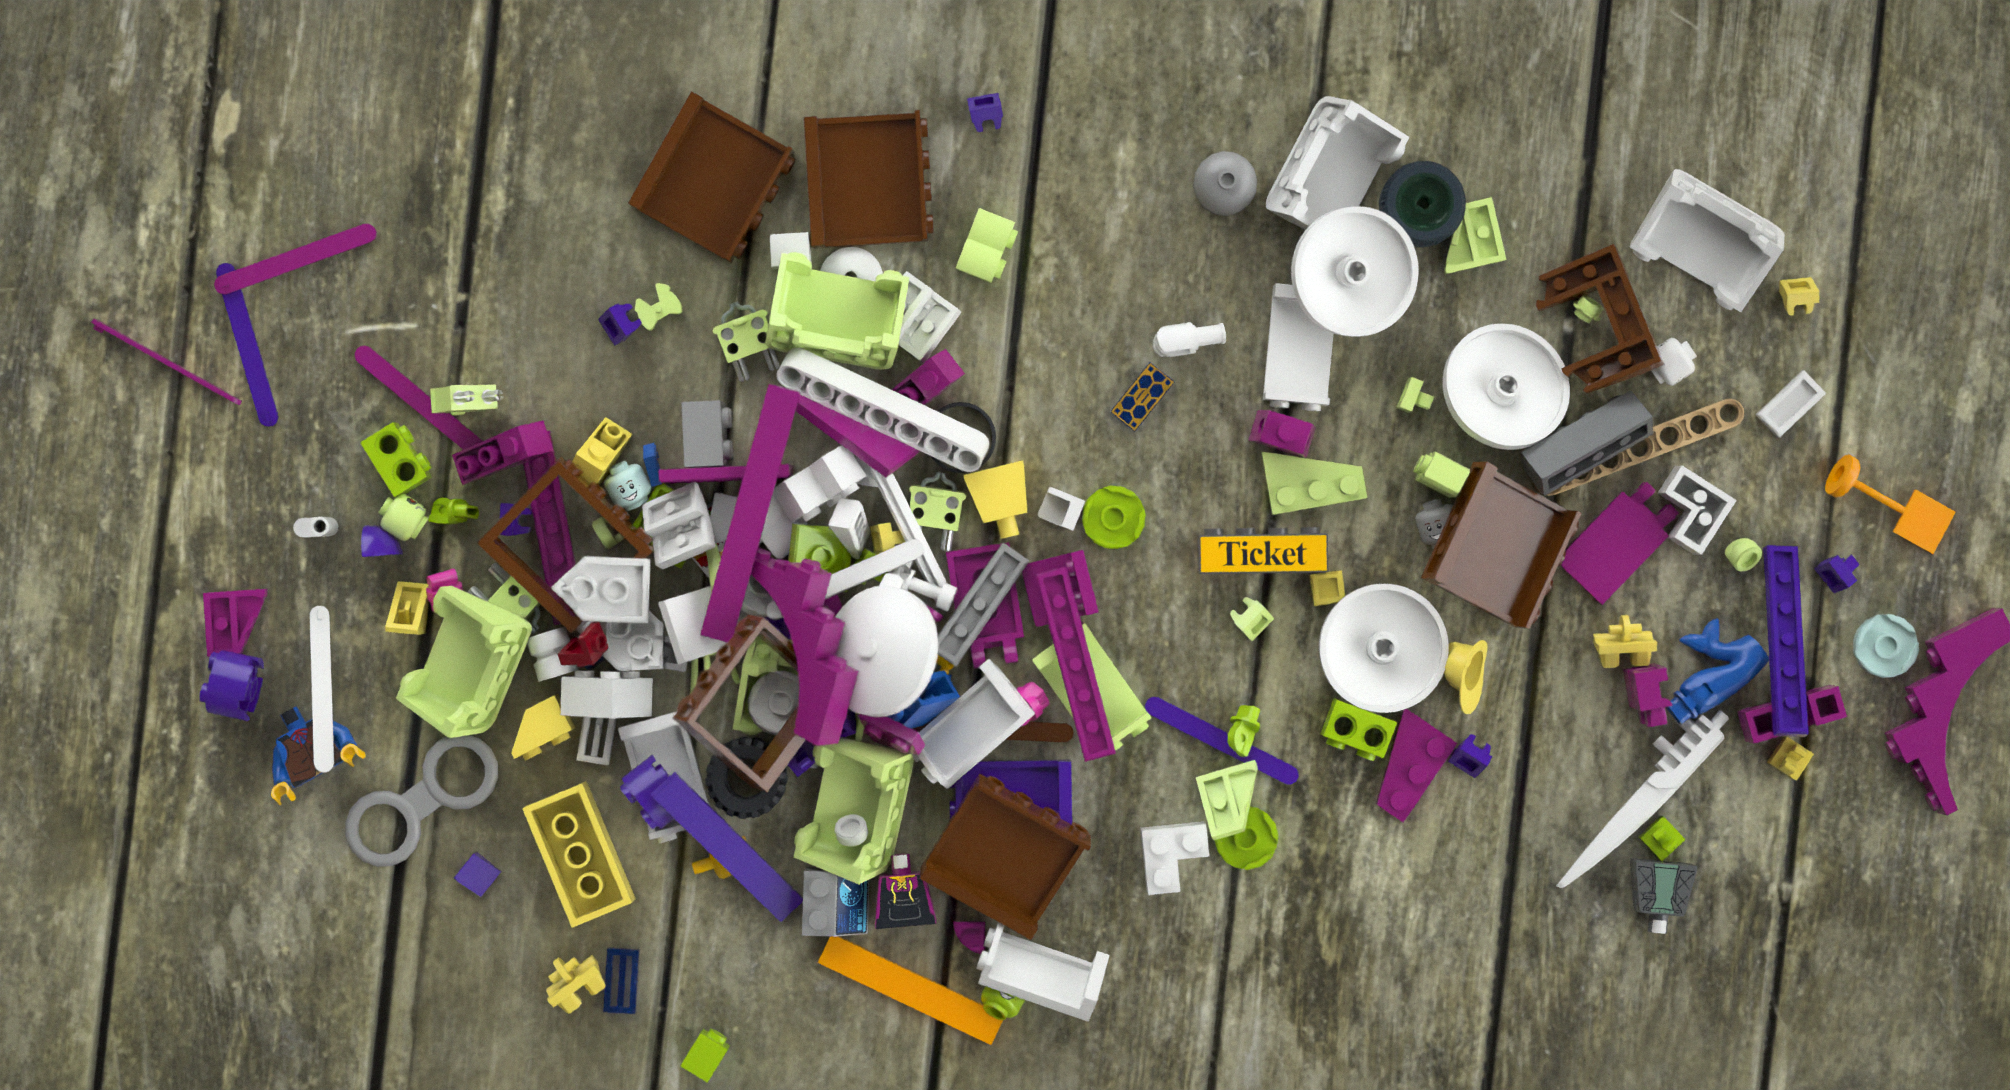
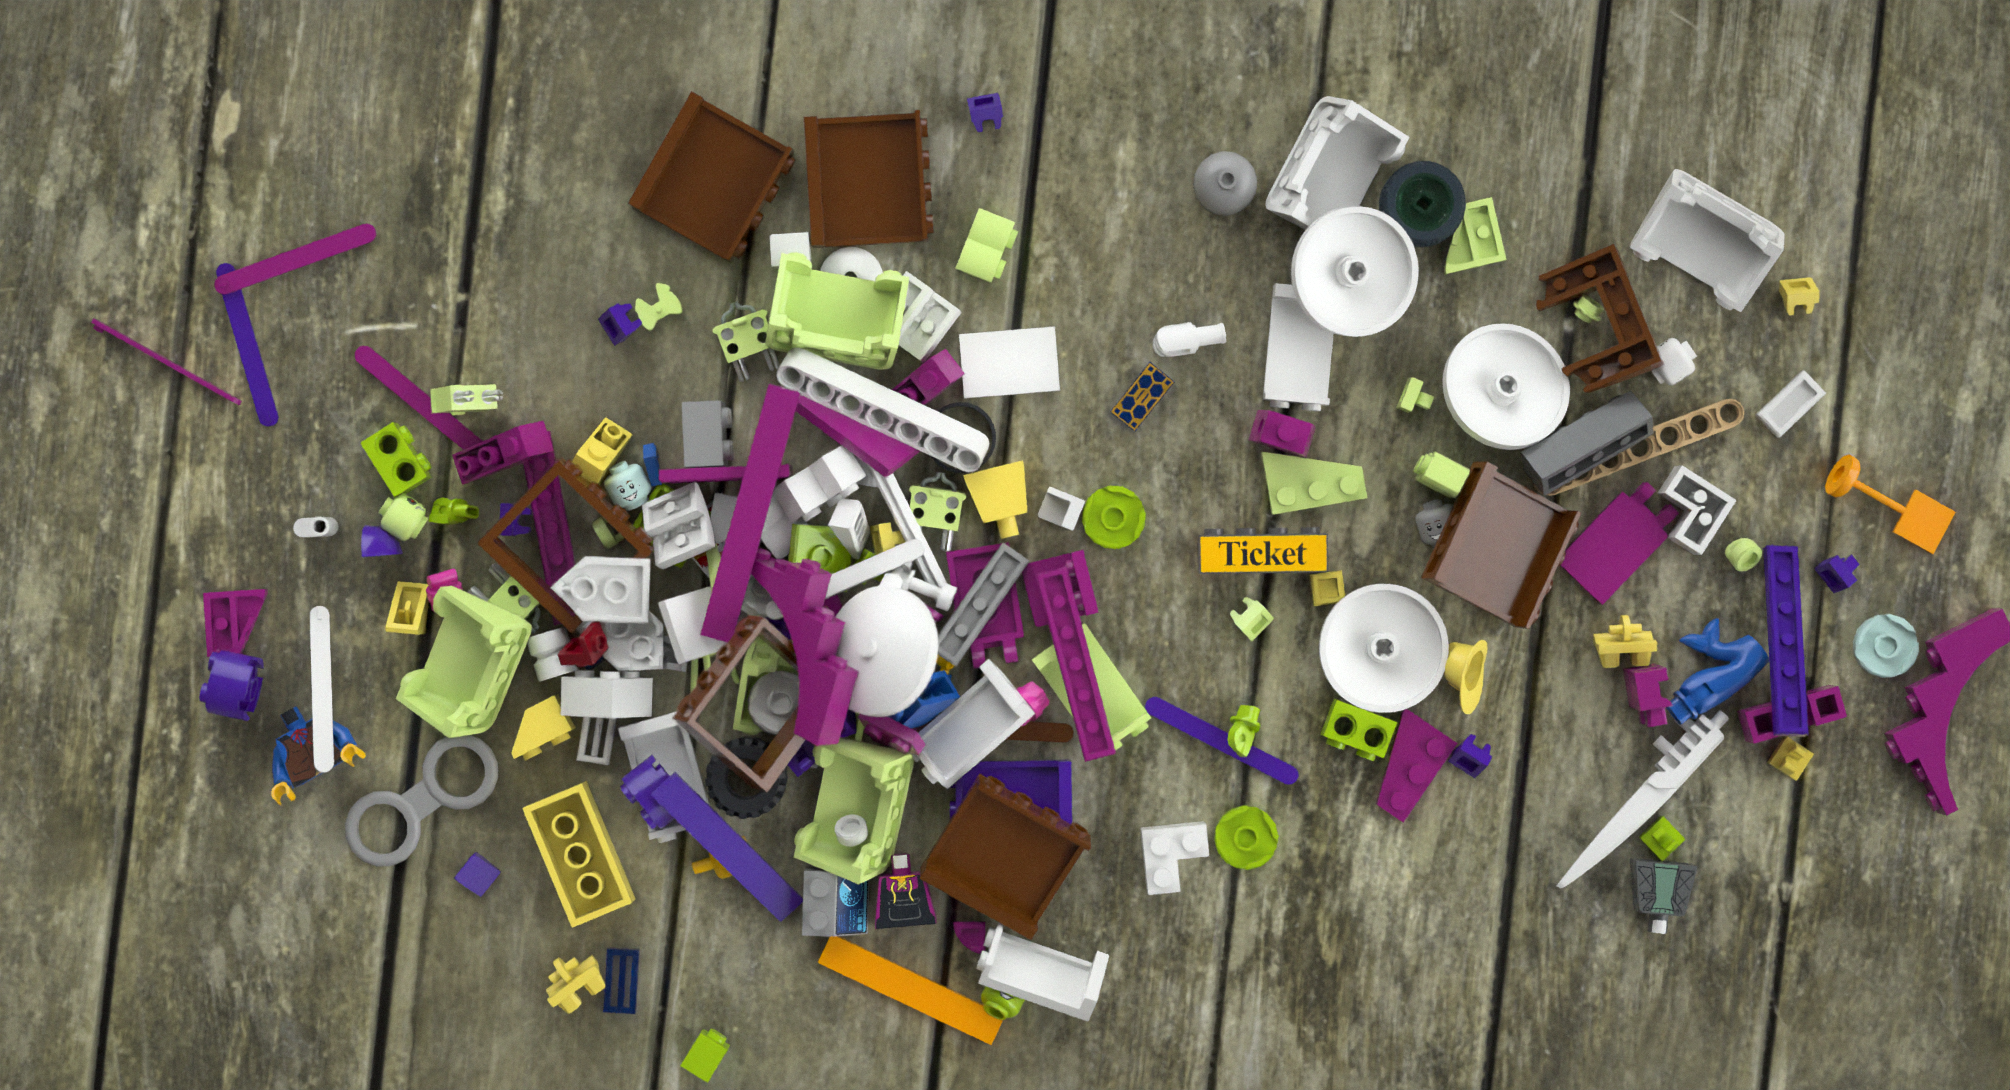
yellowish green wing [1196,760,1258,840] -> none
none -> white tile [959,327,1060,399]

